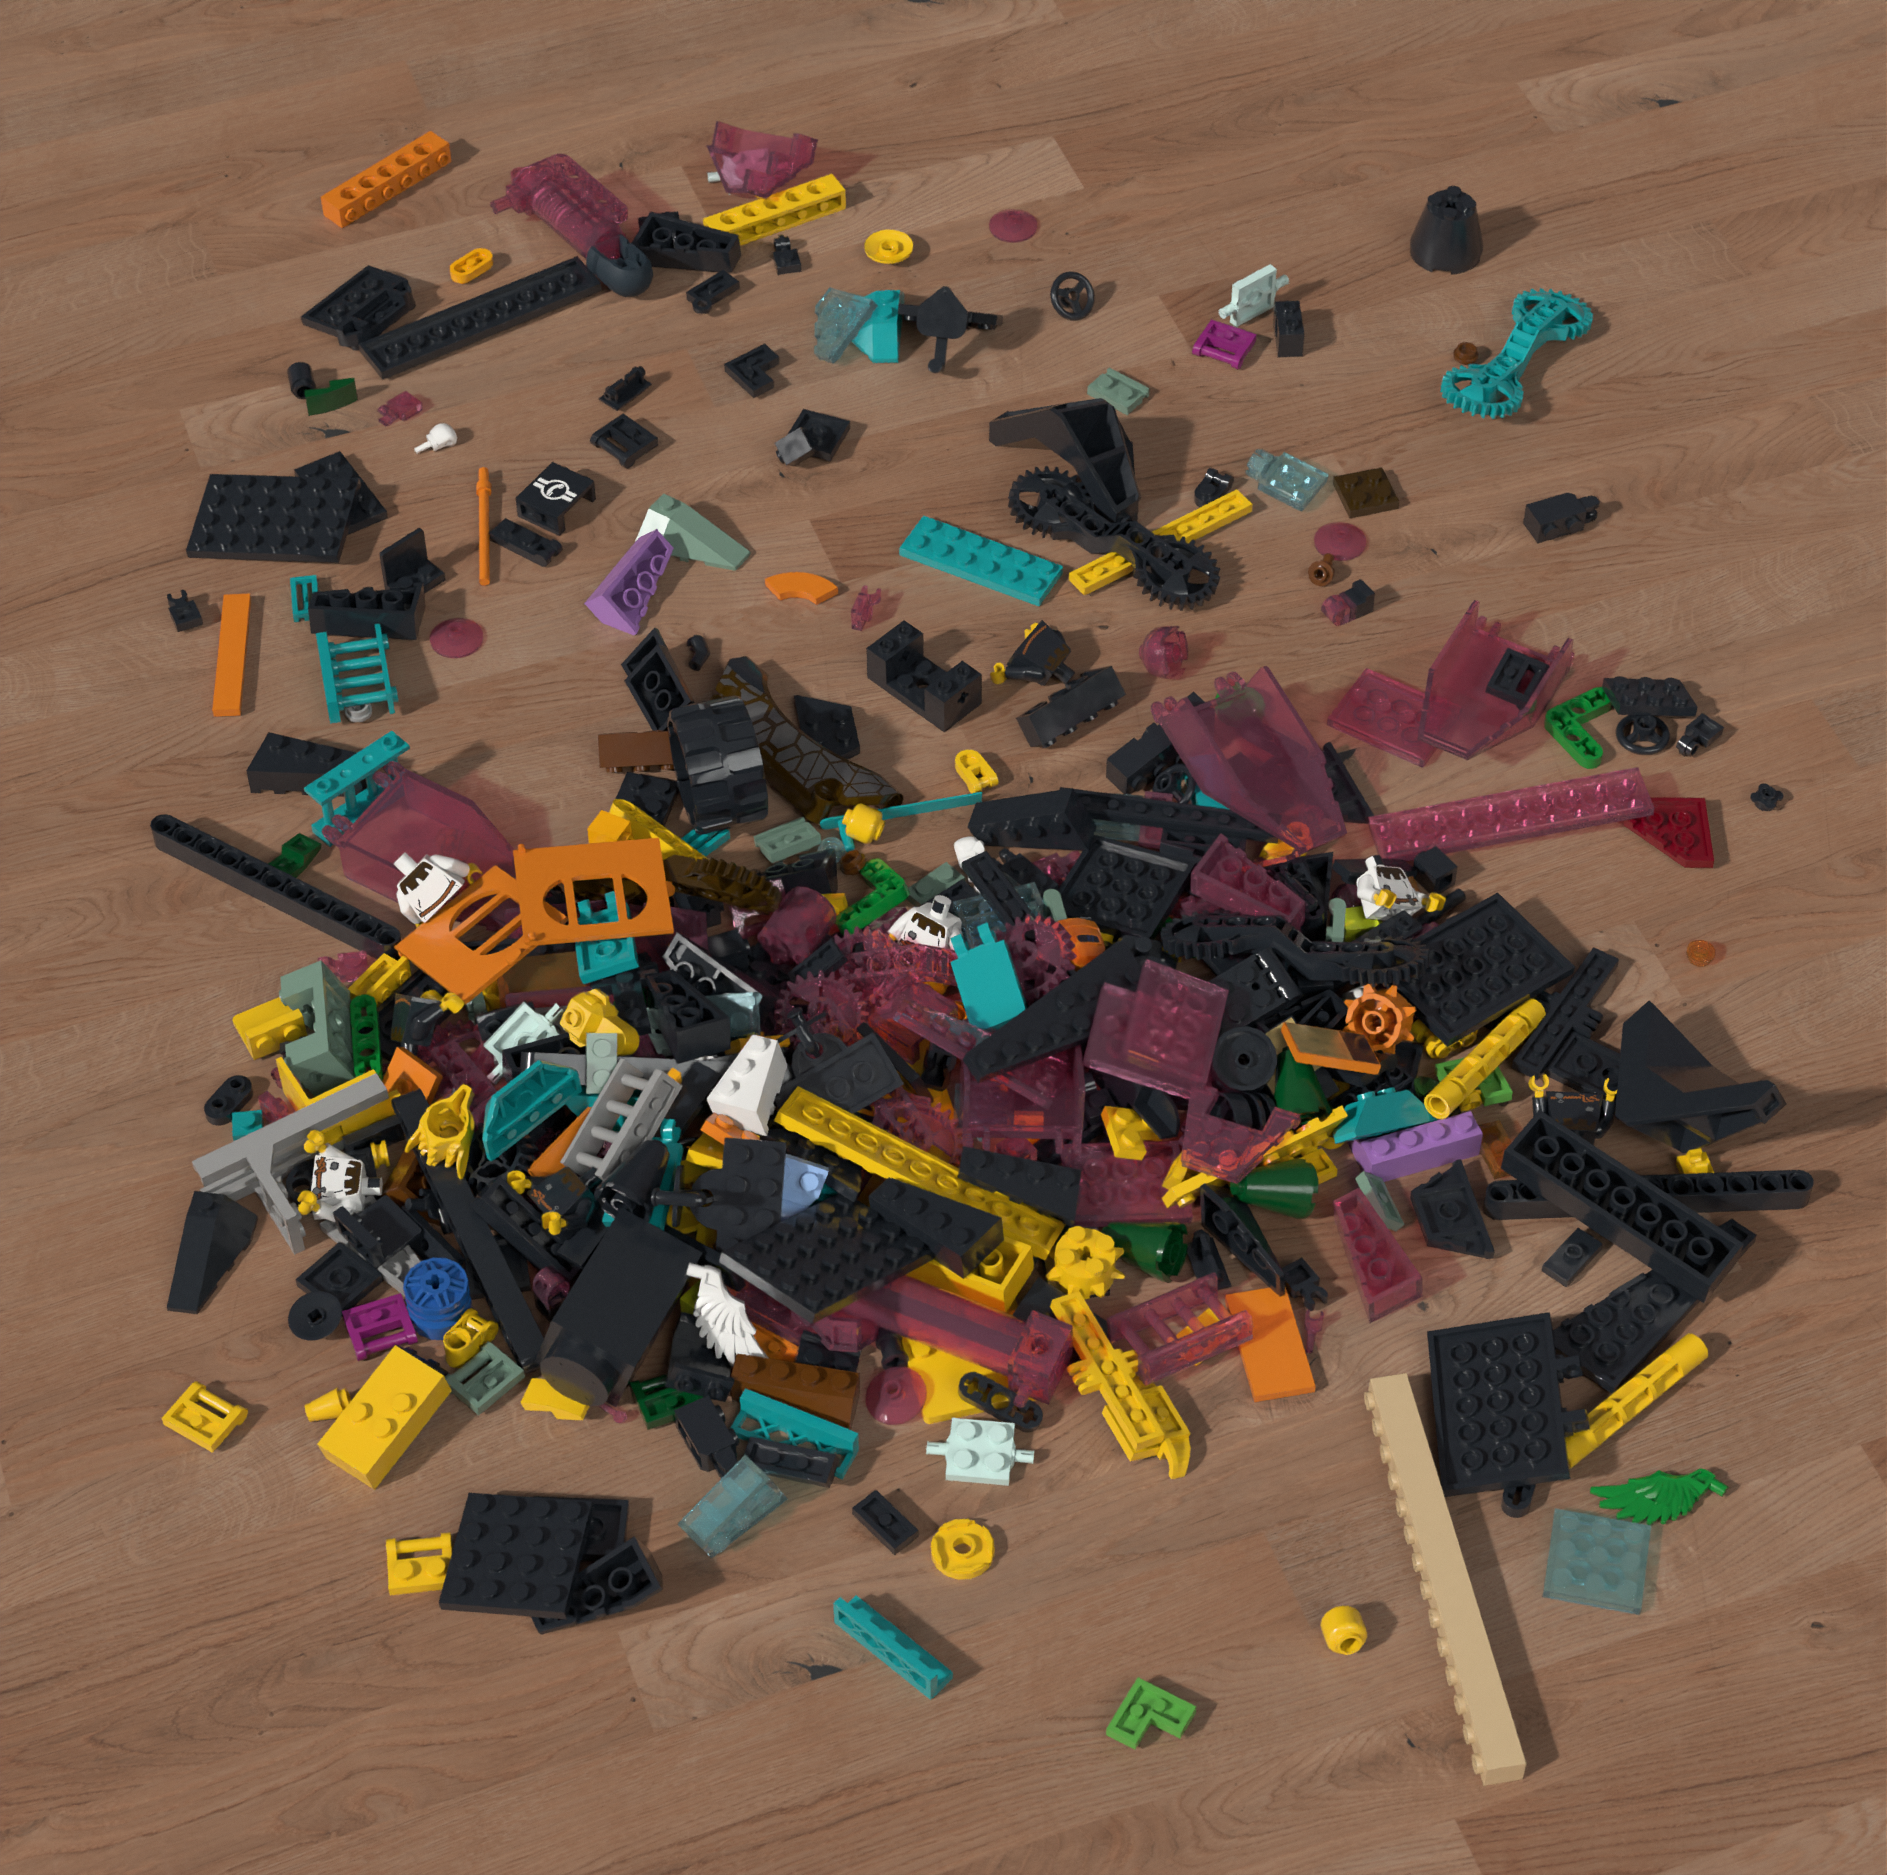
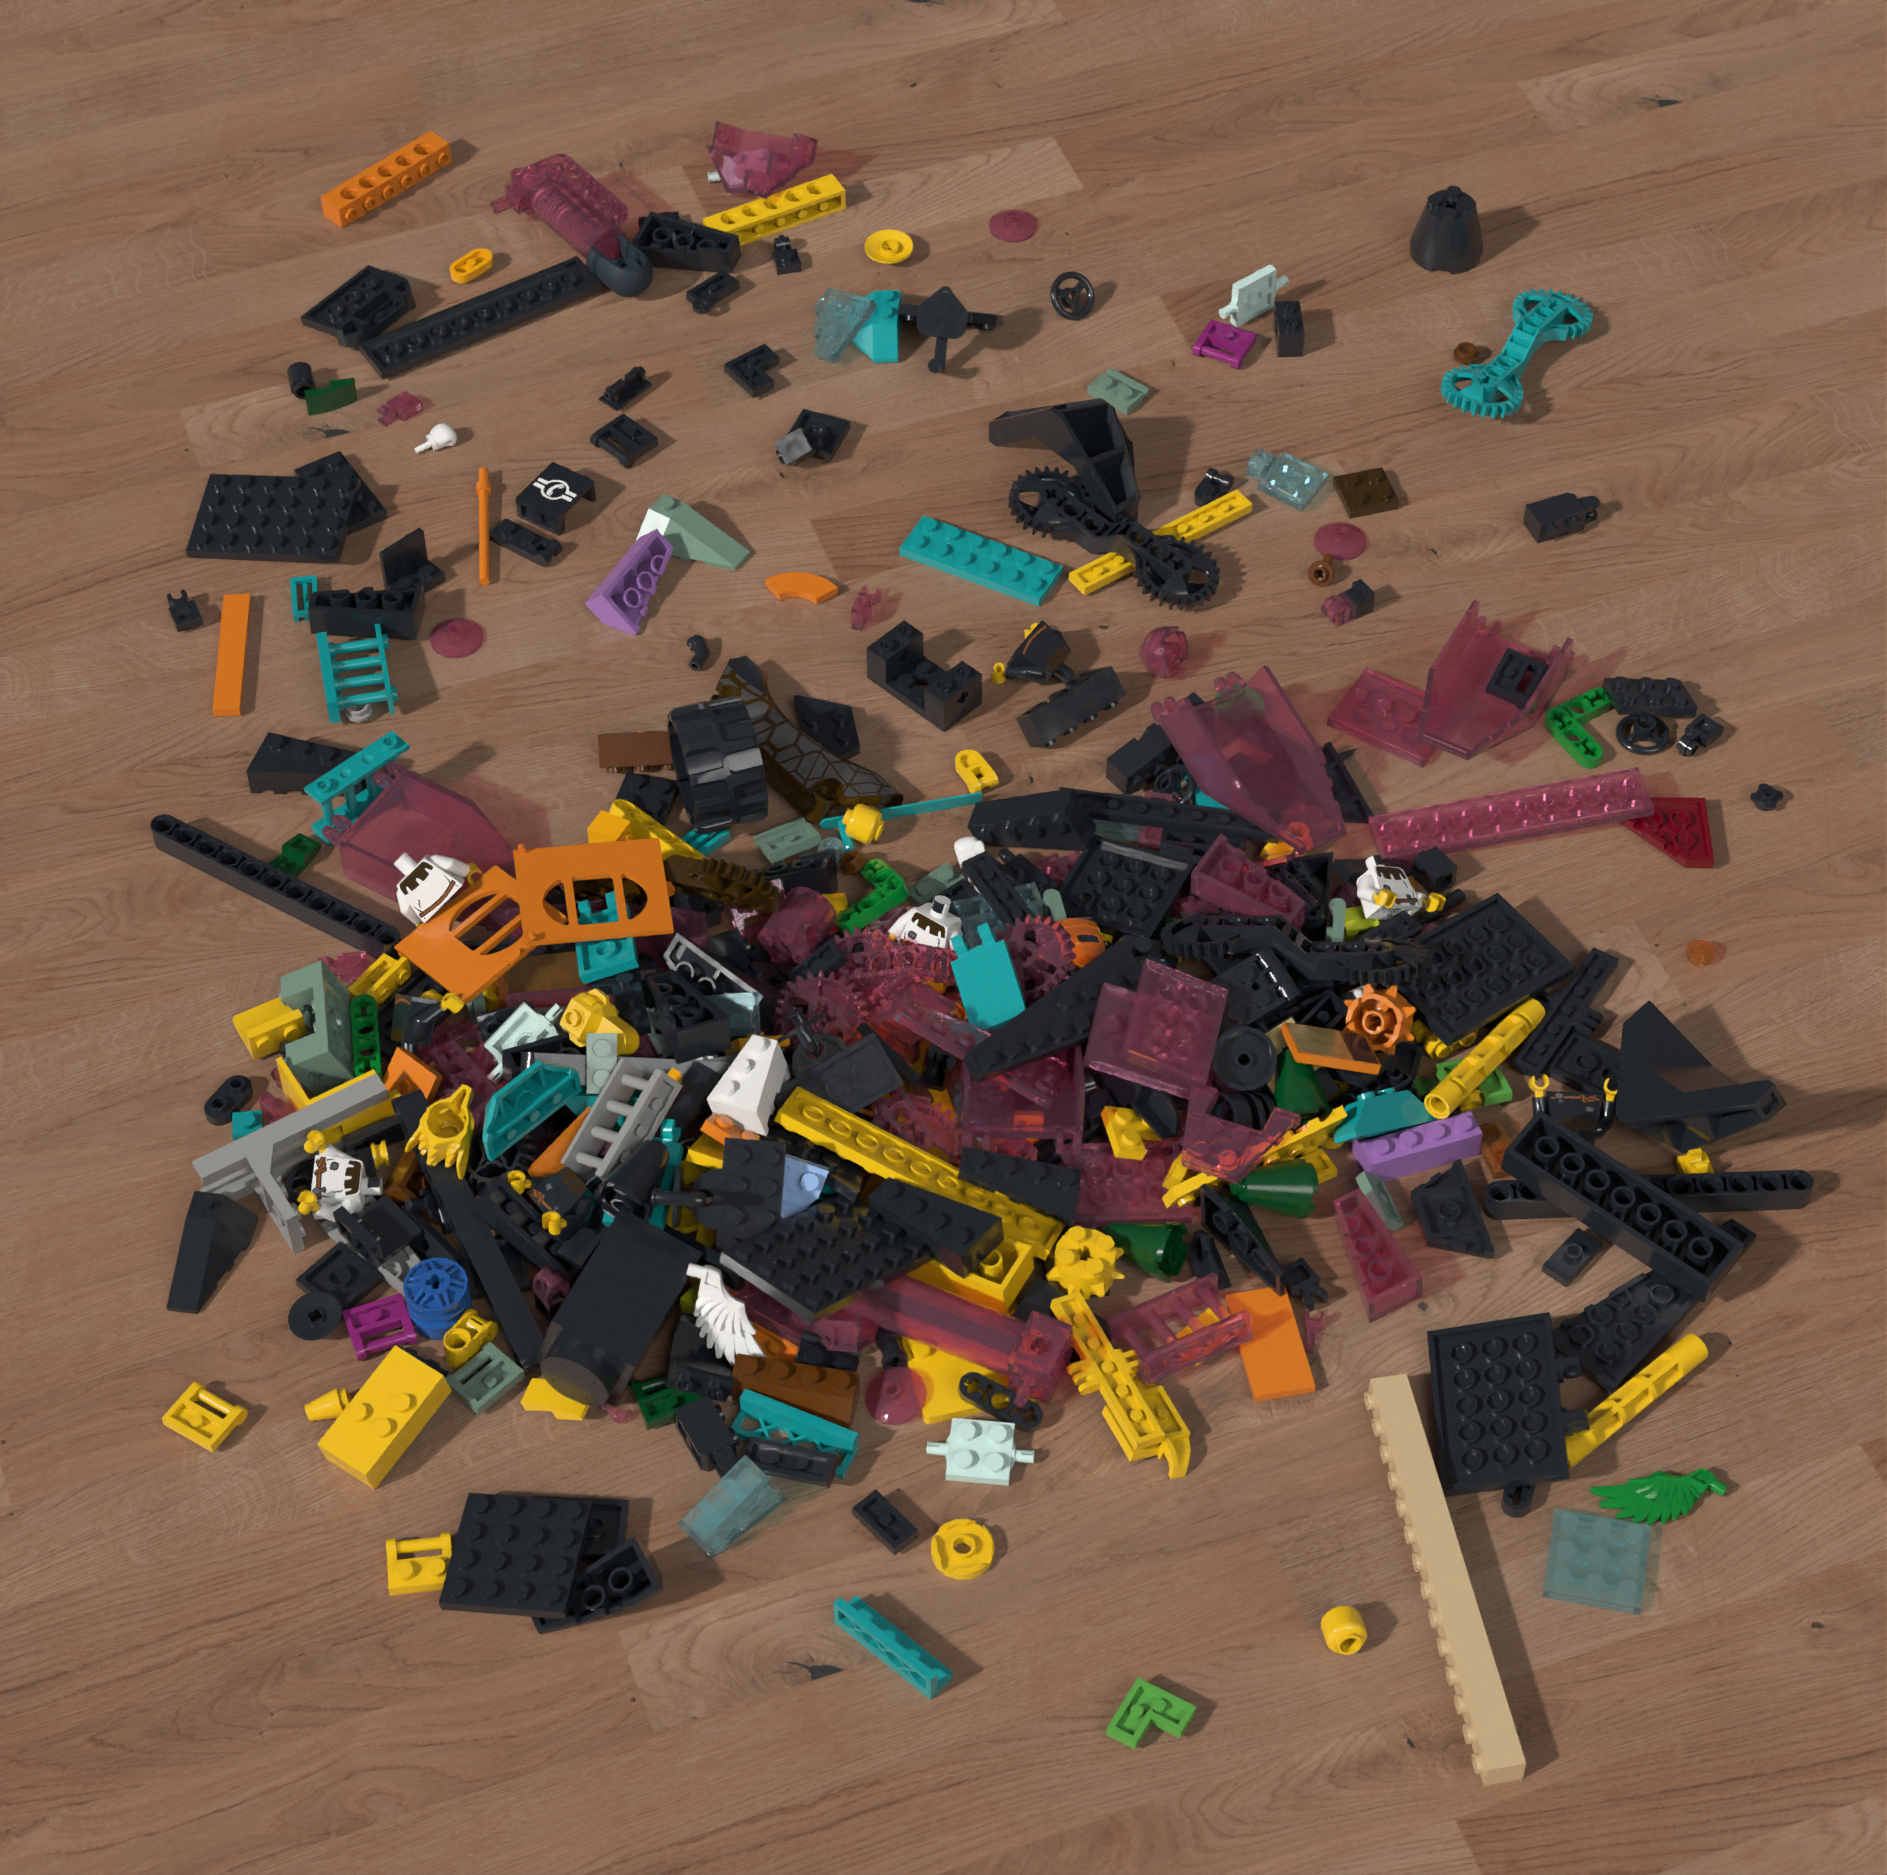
black slope [621,628,695,731] -> none

